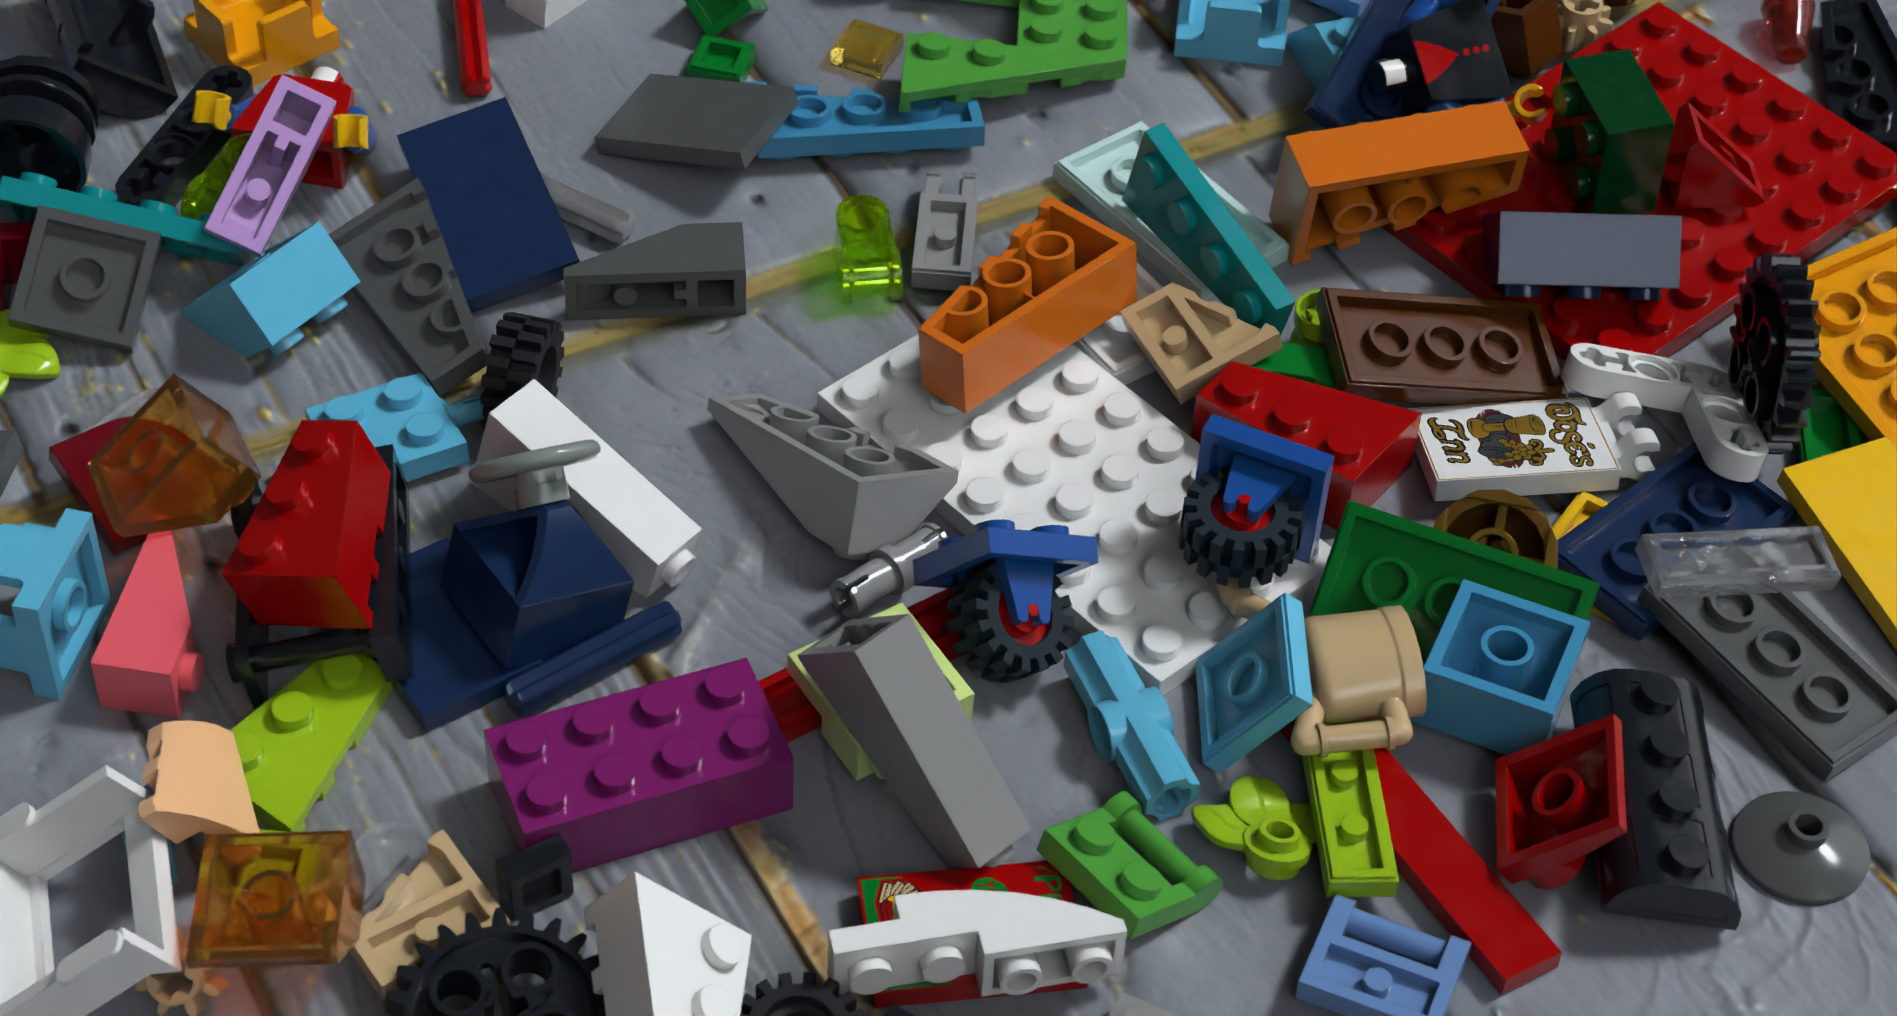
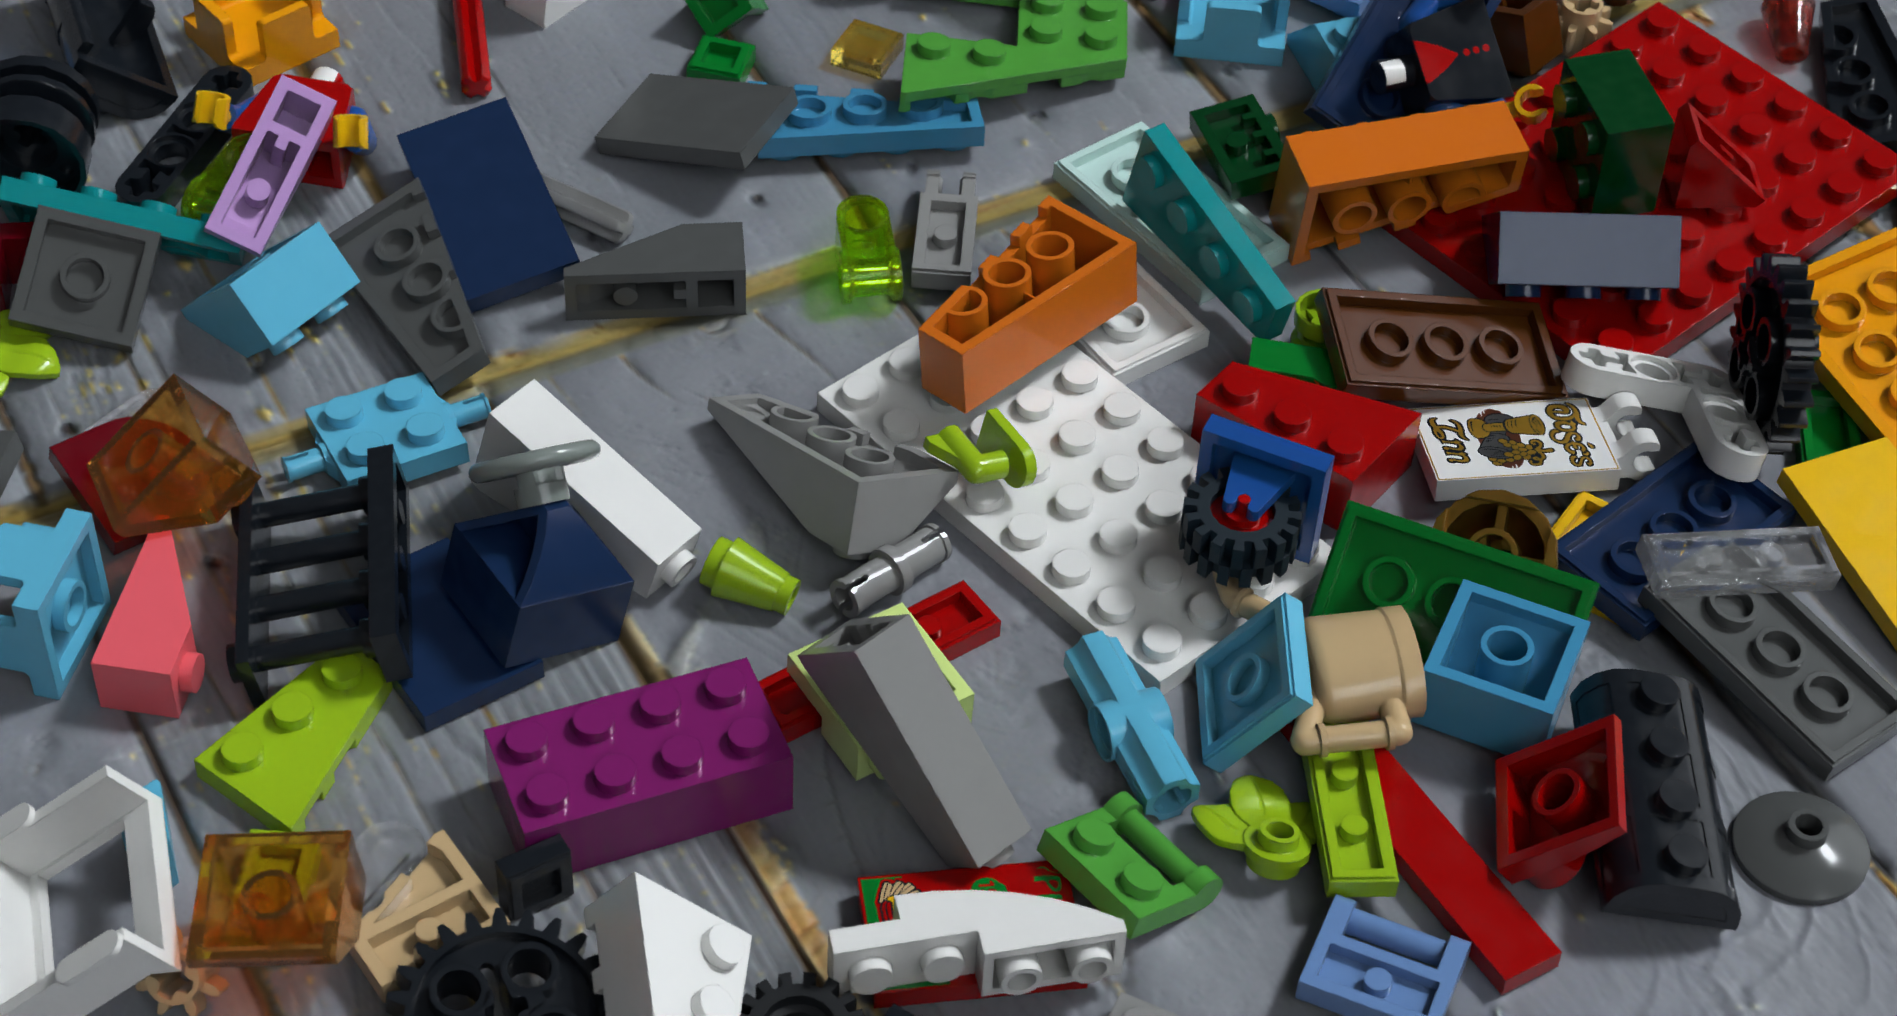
light nougat slope [138,720,263,858] -> none
red wedge [222,420,391,629] -> none
black tyre [480,312,565,421] -> none
dark blue axle [503,600,682,717] -> none
plate [913,519,1099,683] -> none
tan wing [1120,282,1283,404] -> none
none -> lime cone [699,536,801,616]
none -> lime piece [923,408,1037,488]
none -> dark green bracket [1189,94,1284,201]

